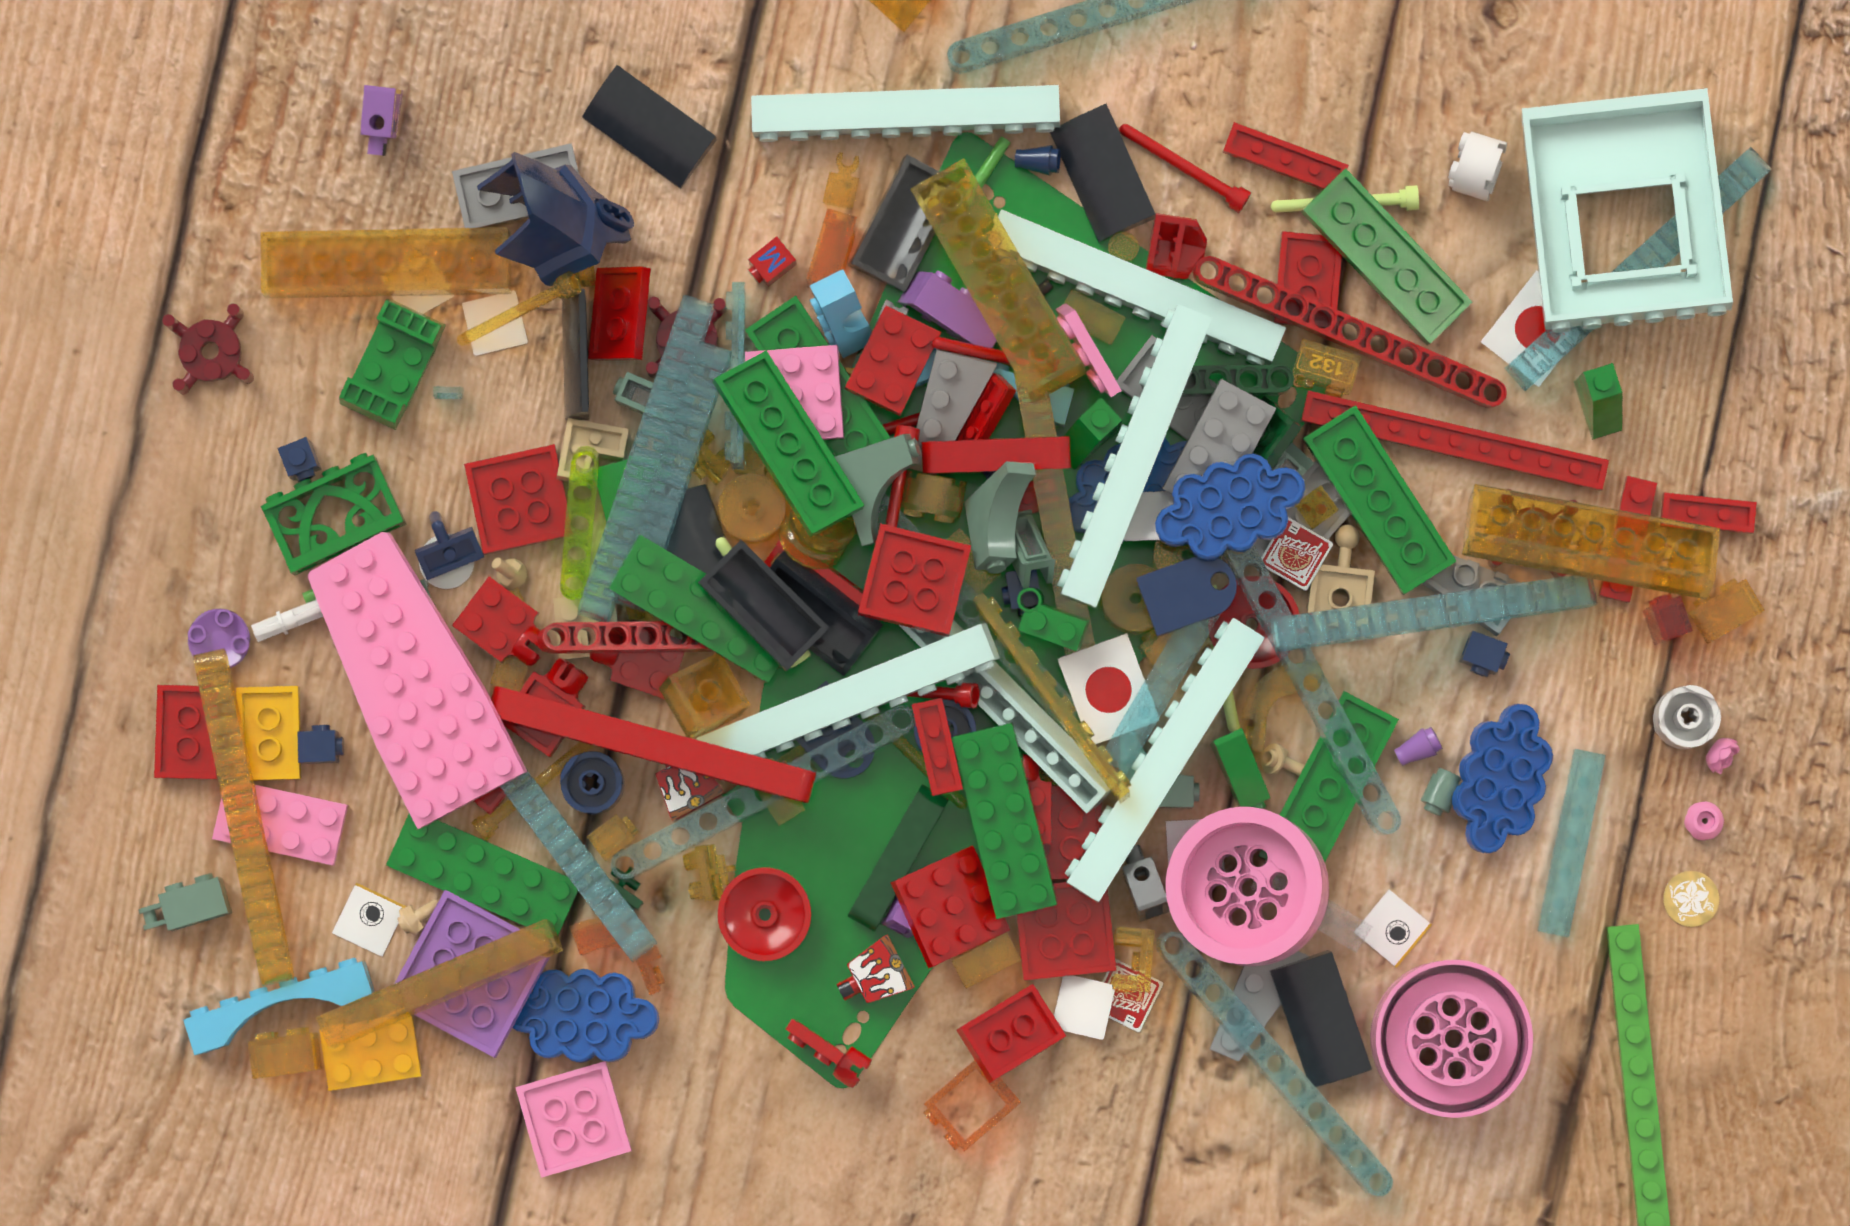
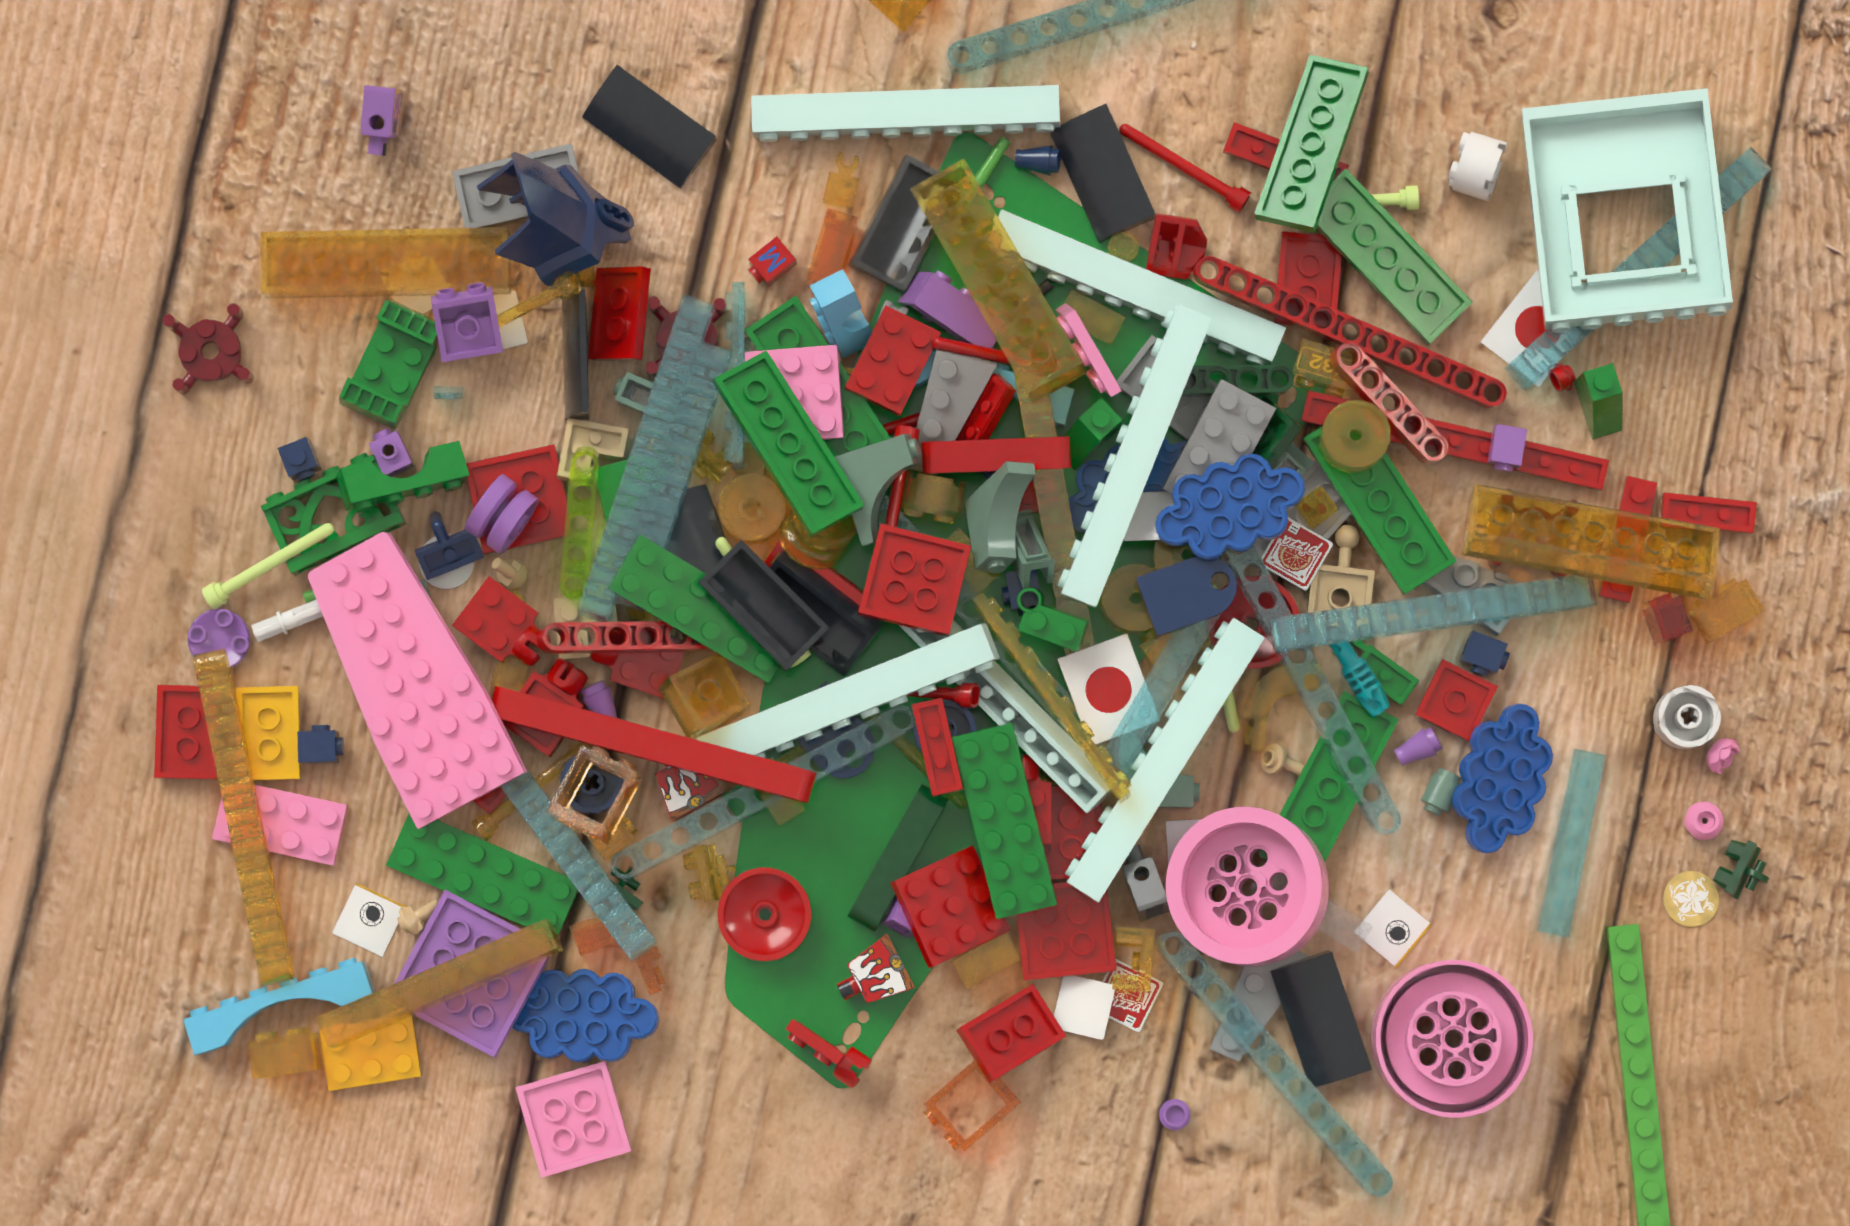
sand green brick [138,873,232,931] -> none
green slope [1210,728,1271,809] -> none
none -> yellowish green piece [202,523,334,609]
none -> green arch [336,441,470,513]
none -> medium lavender brick [369,428,415,477]
none -> medium lavender plate [431,283,503,362]
none -> medium lavender wheel [464,474,539,555]
none -> clear orange window [546,745,642,845]
none -> medium lavender cone [581,680,617,718]
none -> medium lavender plate [1159,1099,1190,1130]
none -> plate [1254,54,1369,233]
none -> clear yellow wheel [1319,400,1390,473]
none -> teal hinge [1328,634,1390,717]
none -> beam [1330,343,1448,464]
none -> green hinge [1332,632,1419,706]
none -> red plate [1414,659,1498,742]
none -> medium lavender brick [1487,424,1527,473]
none -> red plate [1548,363,1576,392]
none -> dark green hips [1713,840,1769,900]

